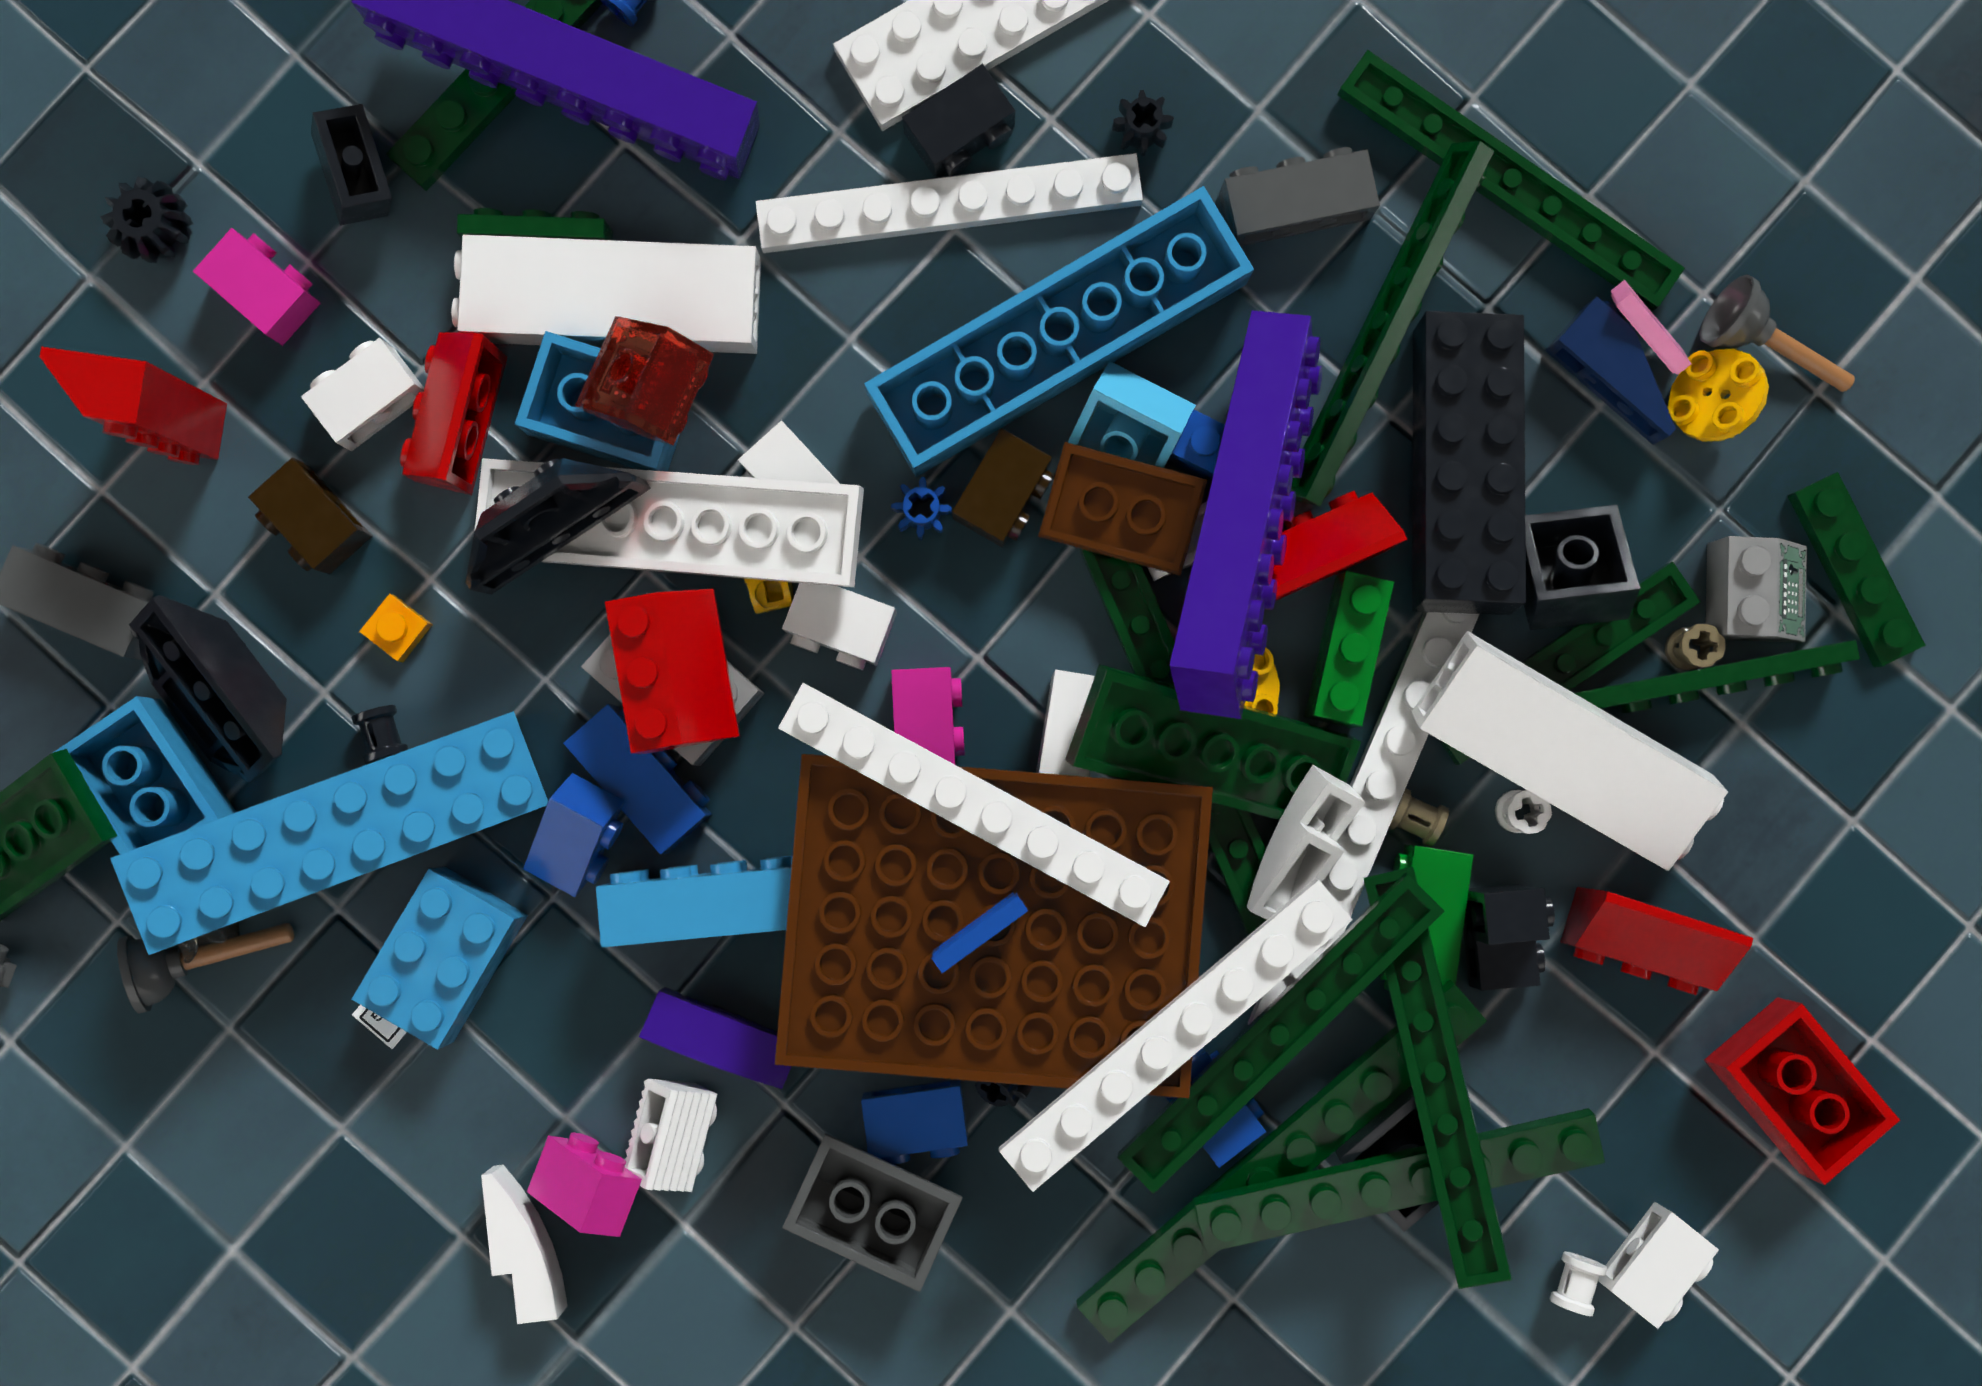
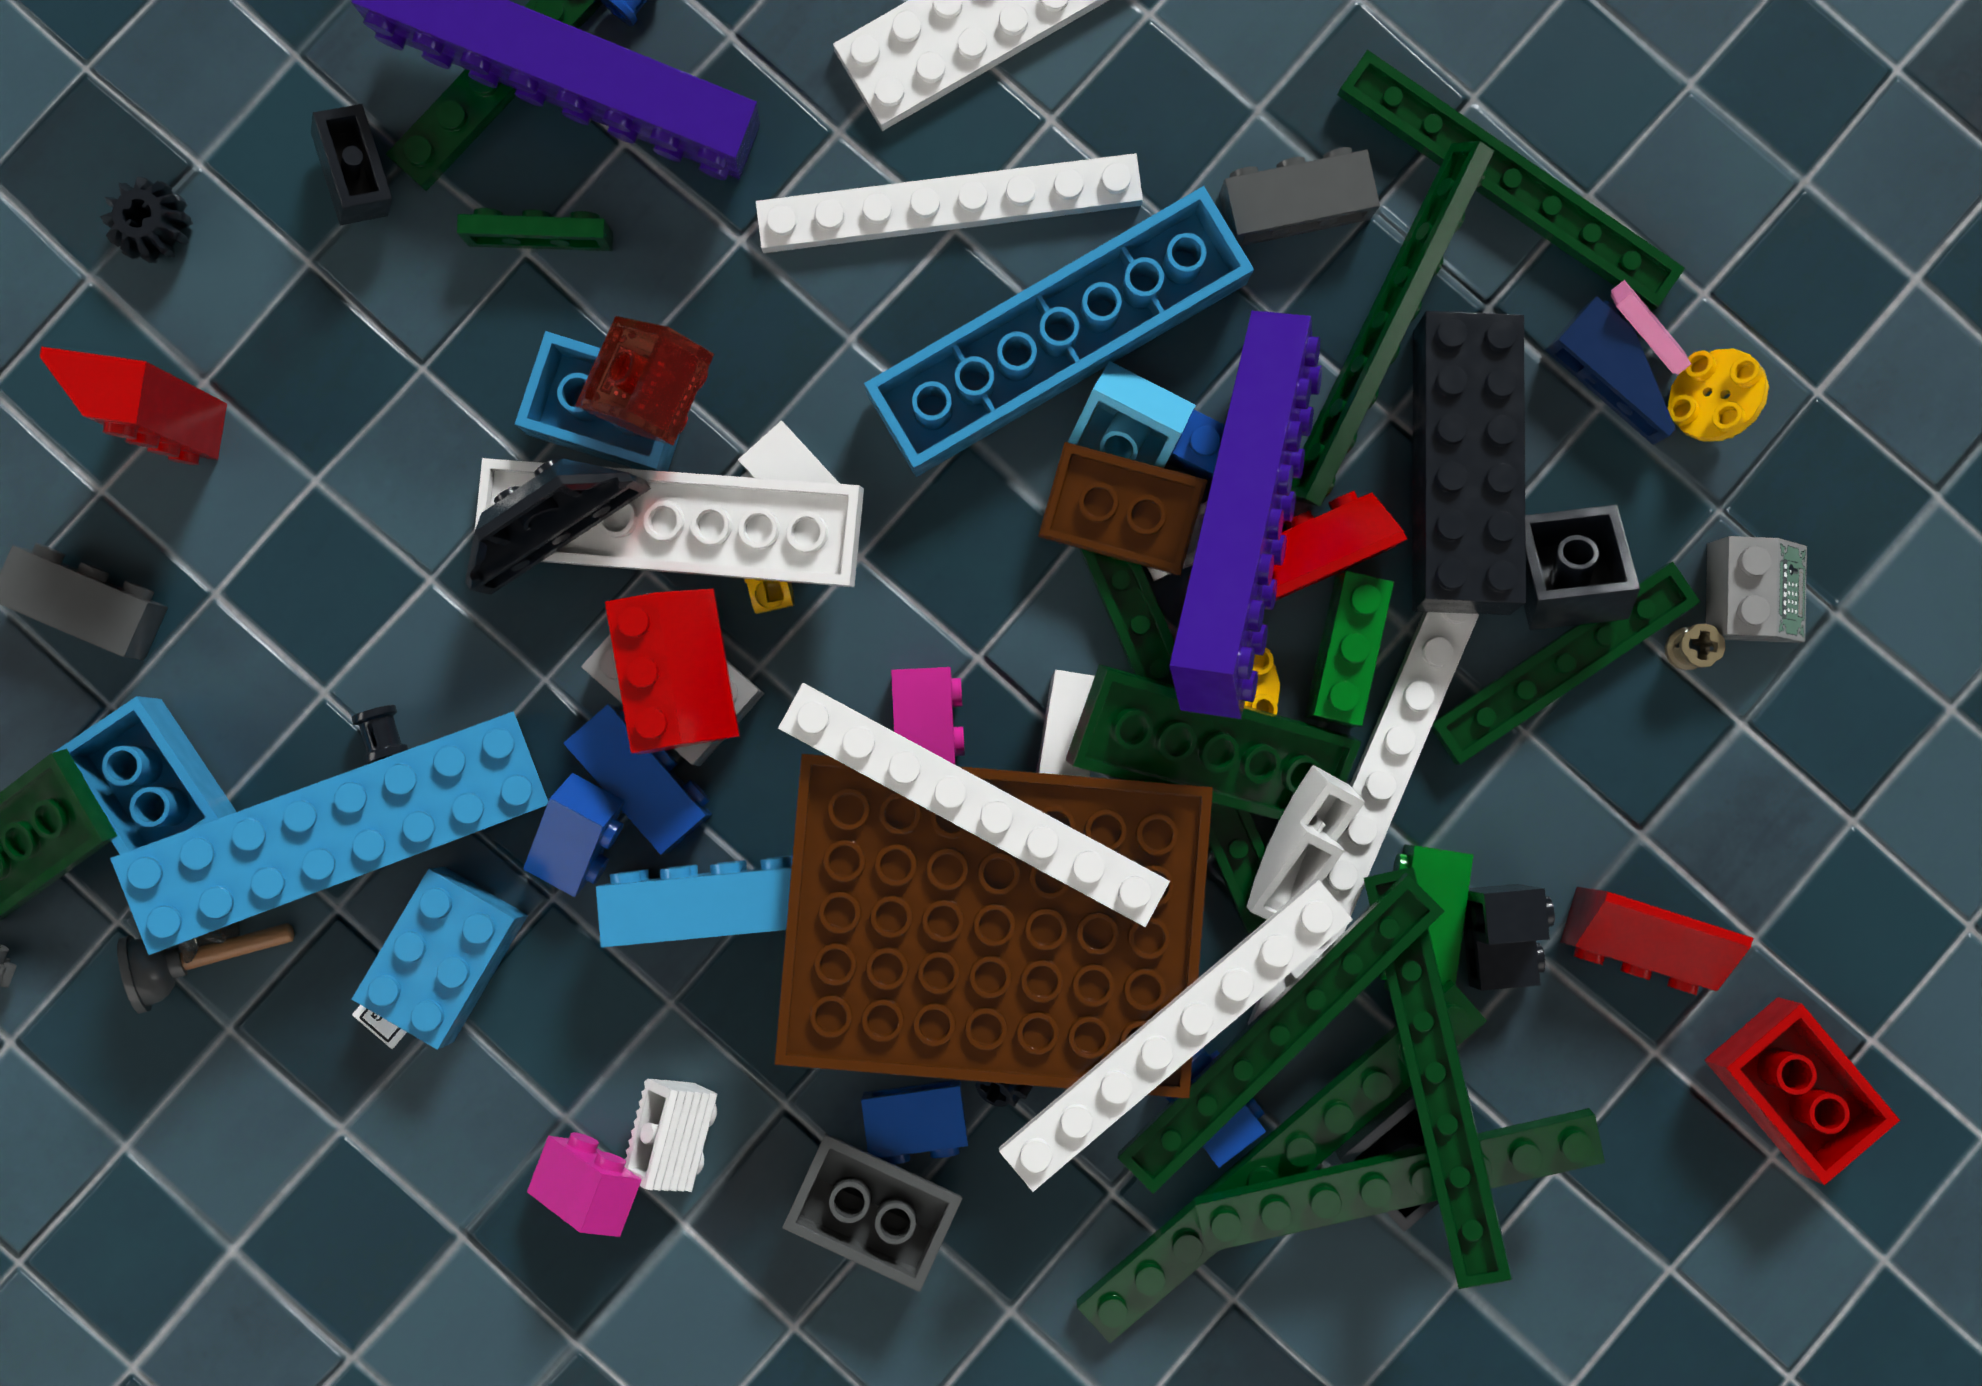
black wedge [129,595,287,783] -> none
dark pink brick [193,228,321,346] -> none
dark brown brick [248,457,373,575] -> none
white brick [301,338,424,451] -> none
light orange plate [359,593,433,663] -> none
red slope [400,332,508,496] -> none
white brick [451,235,761,354] -> none
white slope [481,1165,568,1324] -> none
dark purple slope [639,987,792,1089] -> none
white brick [782,583,897,670] -> none
blue gear [891,477,952,540] -> none
black brick [902,63,1015,178] -> none
blue tile [931,892,1028,973] -> none
dark brown brick [952,428,1055,548] -> none
black gear [1112,90,1174,156] -> none
dark tan bush [1389,788,1449,847] -> none
white brick [1411,631,1728,871] -> none
white bush [1495,790,1552,834] -> none
white bush [1550,1251,1607,1317] -> none
dark green plate [1574,640,1860,714] -> none
white brick [1598,1202,1719,1329] -> none
dark grey piece [1700,274,1855,392] -> none
dark green plate [1787,472,1926,668] -> none

